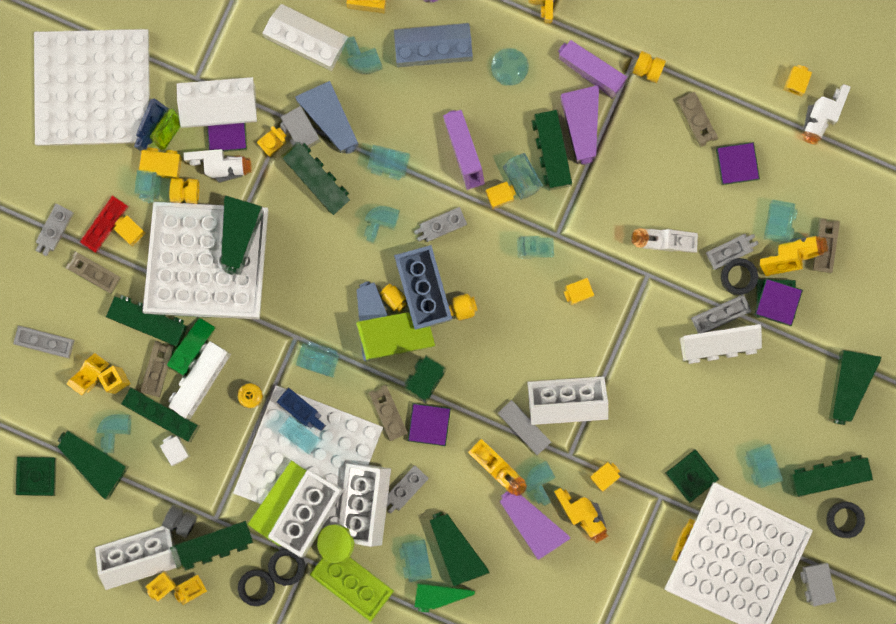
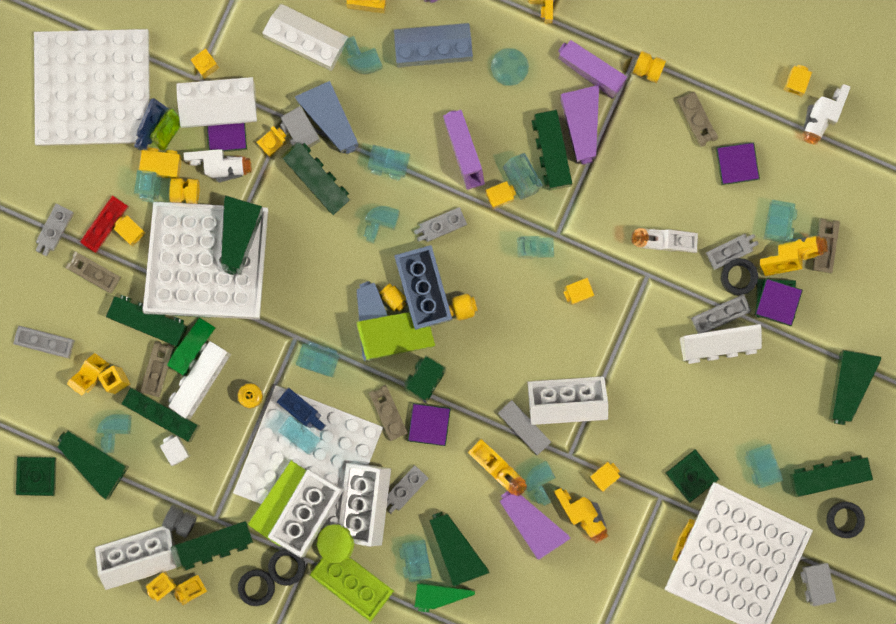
none -> yellow brick [190,49,219,79]

